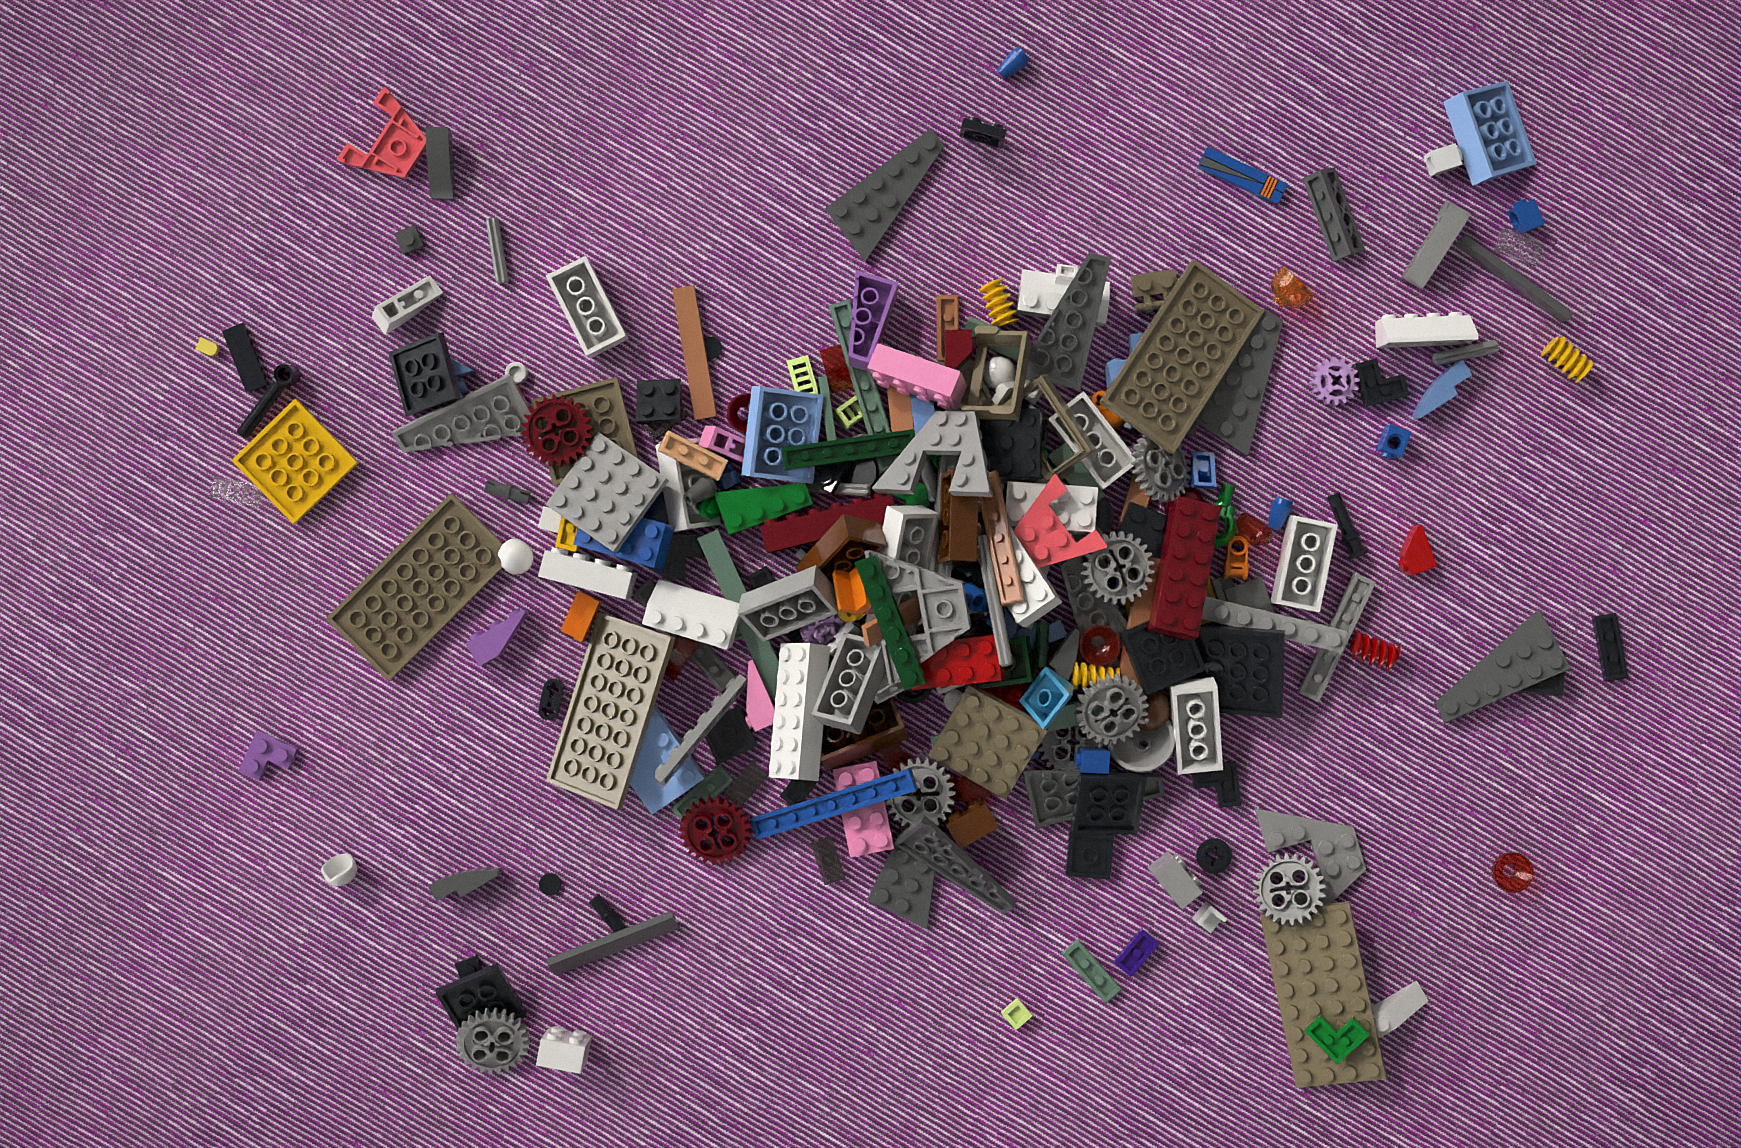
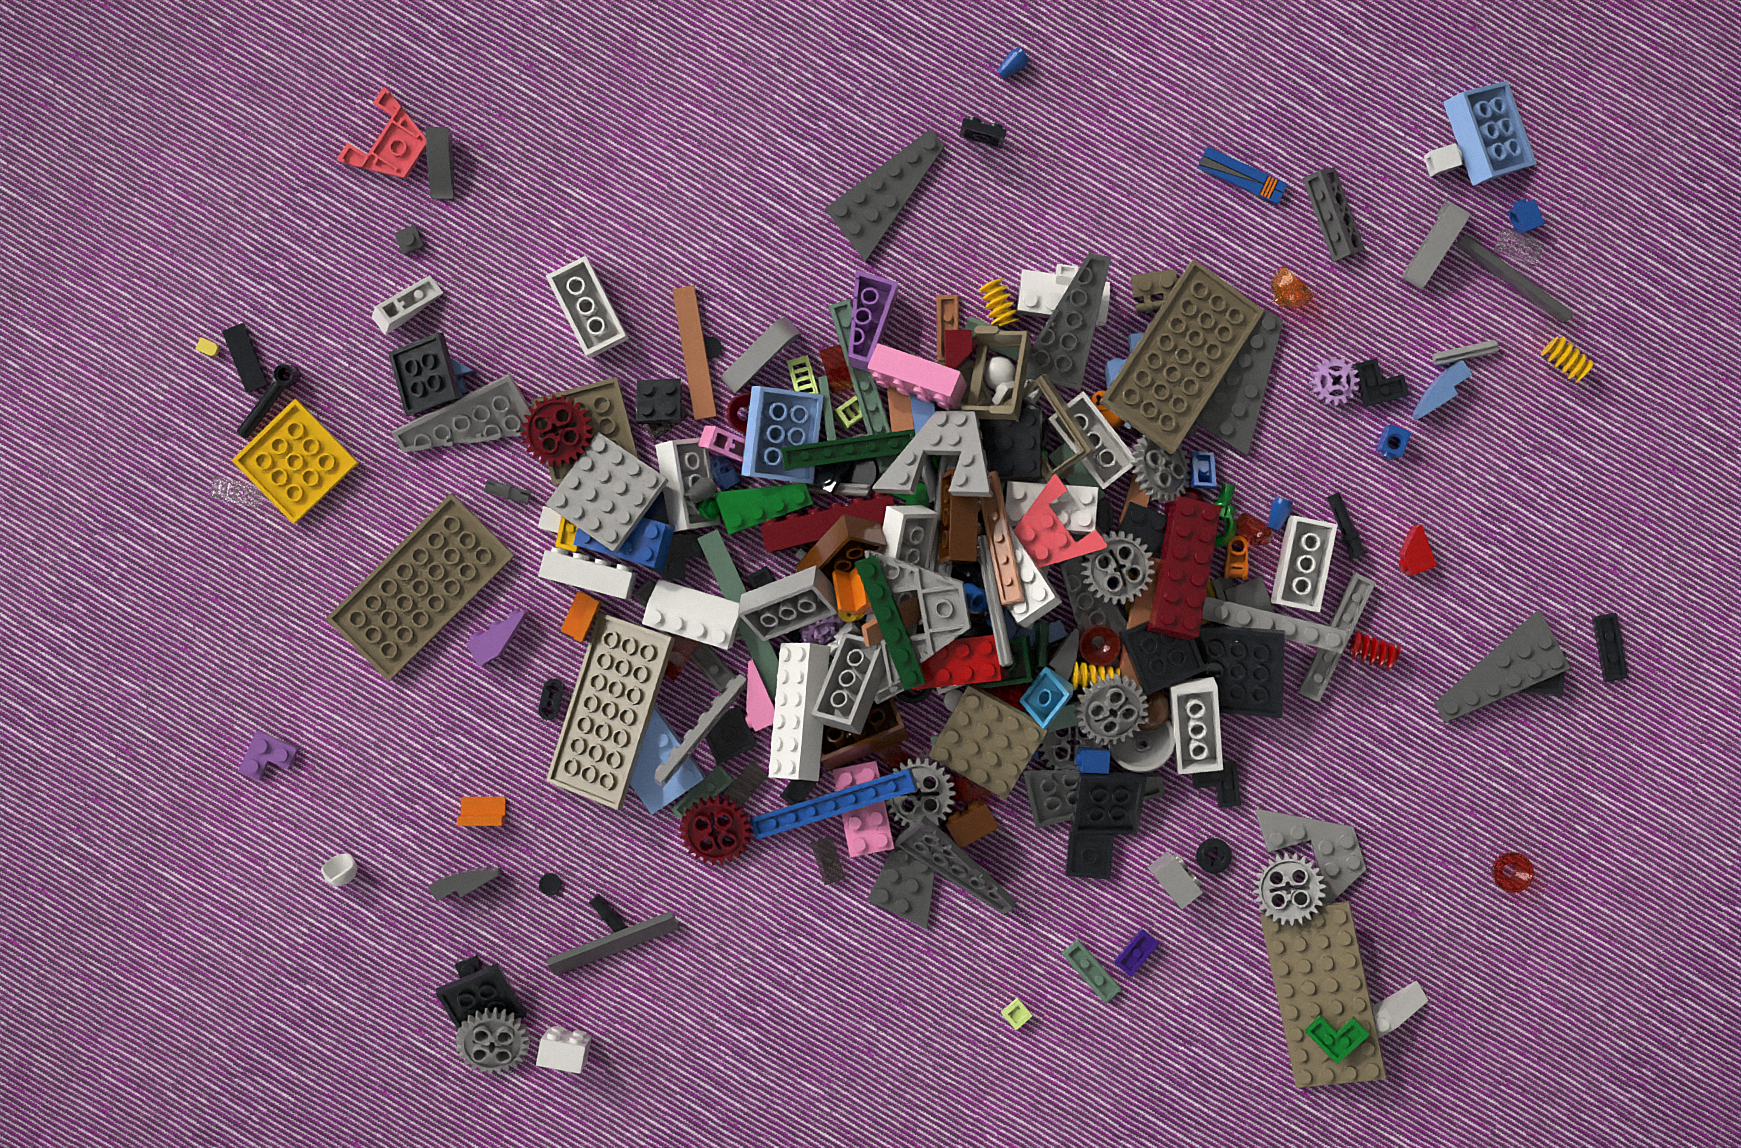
light grey axle [486,218,509,284] -> none
white hair [498,538,533,575] -> none
white tile [505,362,528,385] -> none
light nougat tile [658,430,728,481] -> none
white panel [1192,901,1227,933] -> none
white slope [1375,312,1478,348] -> none
none -> orange panel [457,796,506,826]
none -> light grey beam [720,317,801,394]

